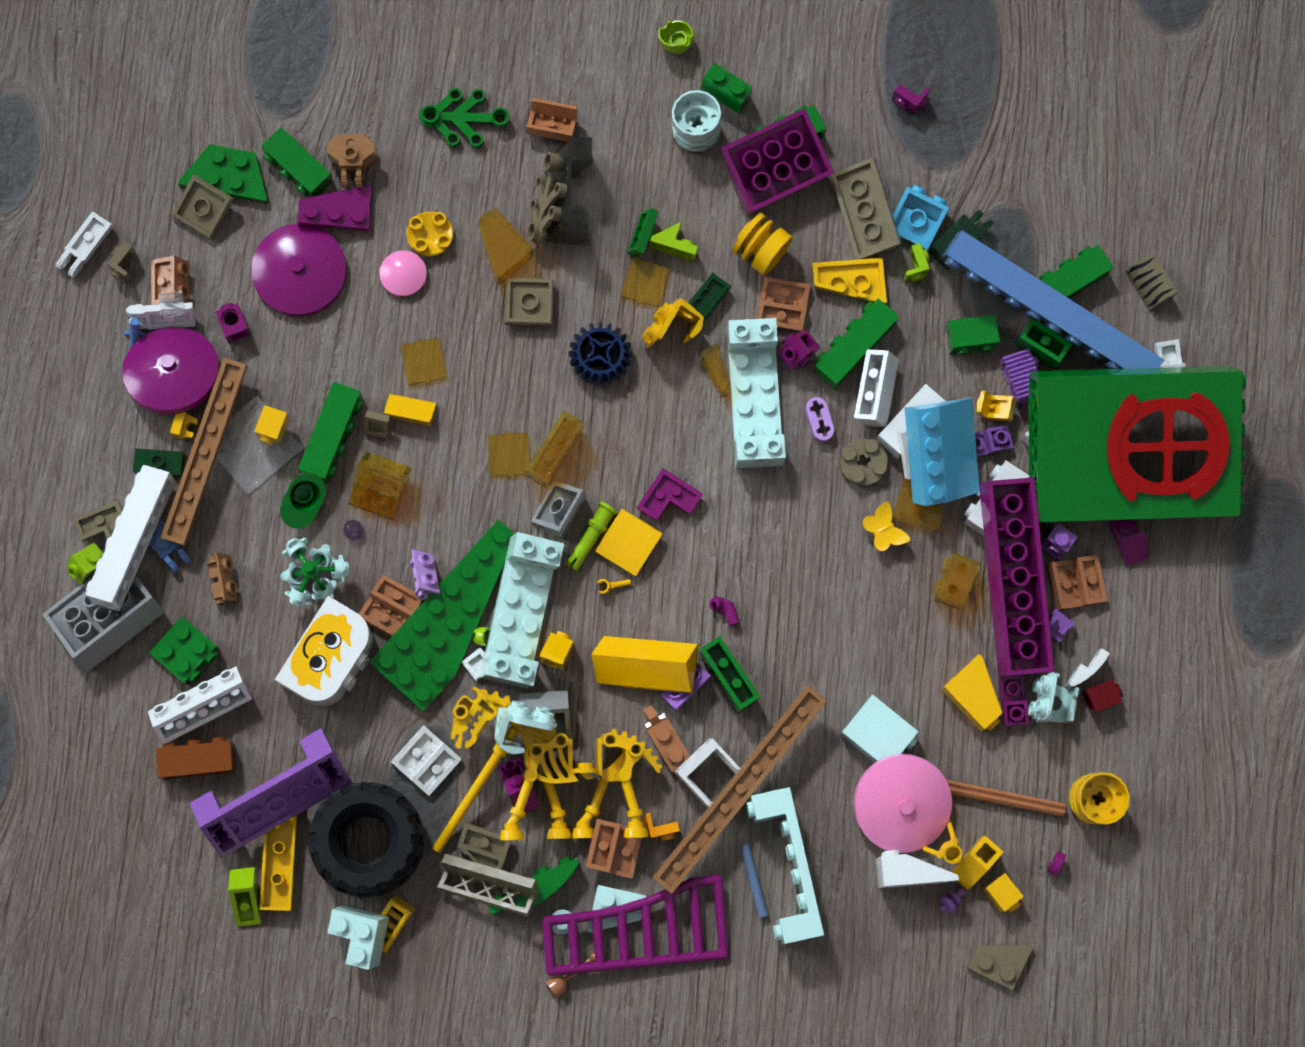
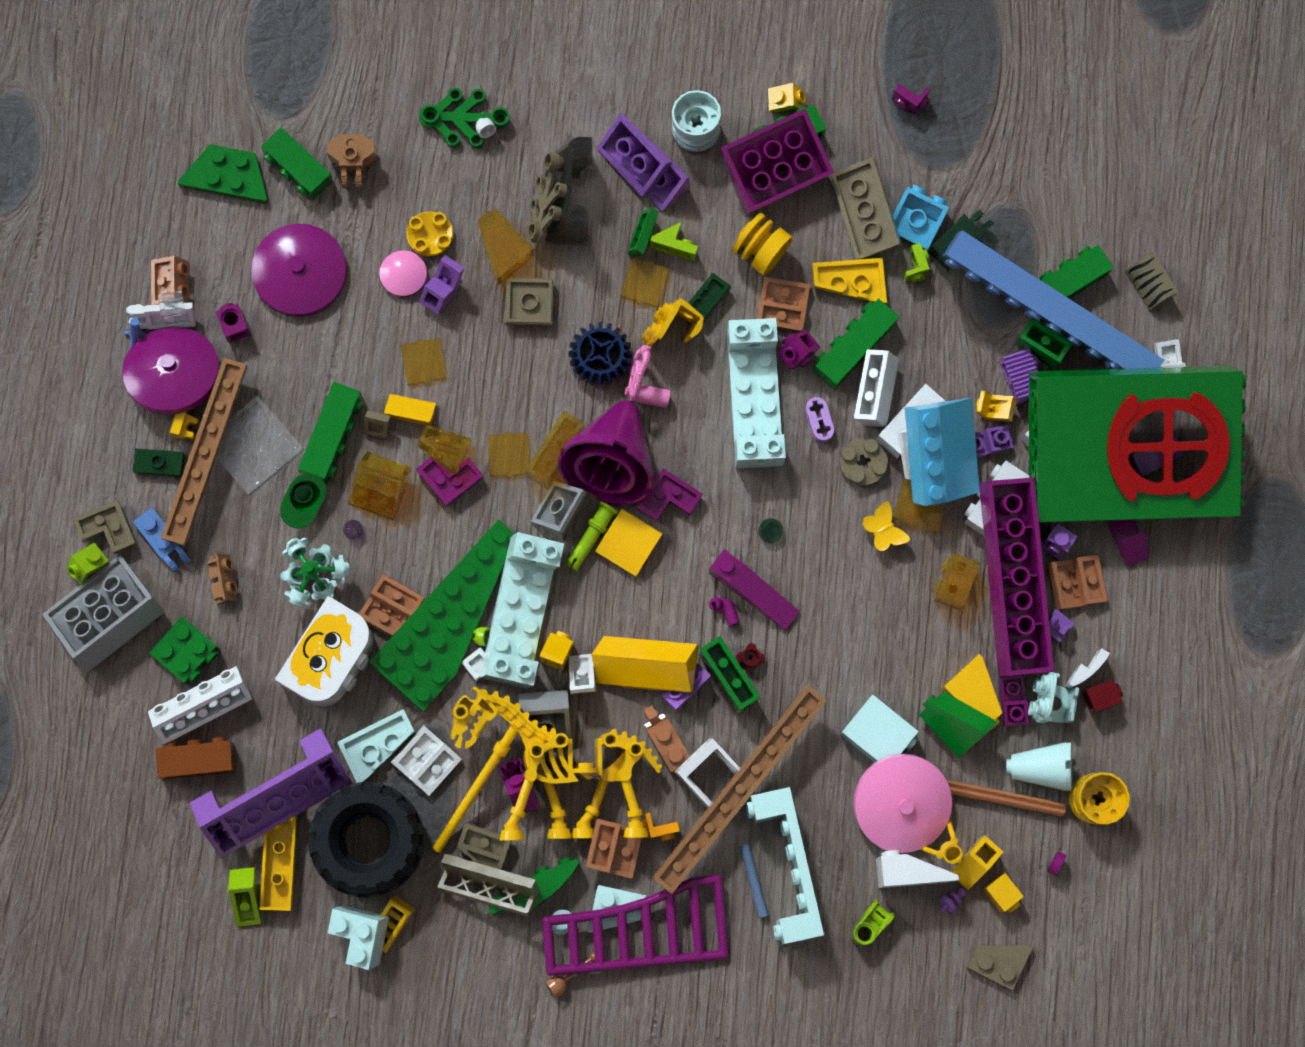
white hinge [56,212,113,278] -> none
white brick [85,465,176,611] -> none
dark tan bracket [107,241,136,283] -> none
dark tan plate [171,174,235,240] -> none
yellow brick [254,405,290,446] -> none
magenta wing [297,184,371,232] -> none
lavender hinge [410,549,440,600] -> none
light aqua piece [494,701,557,754] -> none
nougat bracket [526,98,578,142] -> none
yellow hand [596,579,631,595] -> none
lime hair [658,20,694,54] -> none
clear yellow slope [700,344,730,398] -> none
green brick [701,63,752,114] -> none
green brick [946,315,1000,356] -> none
none -> light aqua wing [337,709,415,783]
none -> magenta plate [416,454,484,507]
none -> clear yellow wing [418,425,471,475]
none -> medium lavender brick [419,255,465,314]
none -> white hinge [476,118,496,138]
none -> magenta cone [558,400,654,505]
none -> white slope [569,654,597,694]
none -> medium lavender slope [597,114,690,212]
none -> bright pink piece [625,345,670,408]
none -> magenta slope [709,549,800,631]
none -> dark red plate [736,643,765,672]
none -> clear green tile [758,518,783,543]
none -> yellow bracket [768,83,806,113]
none -> lime piece [851,899,895,946]
none -> green slope [919,691,997,758]
none -> light aqua cone [1007,742,1072,791]
none -> medium lavender slope [1130,433,1184,477]

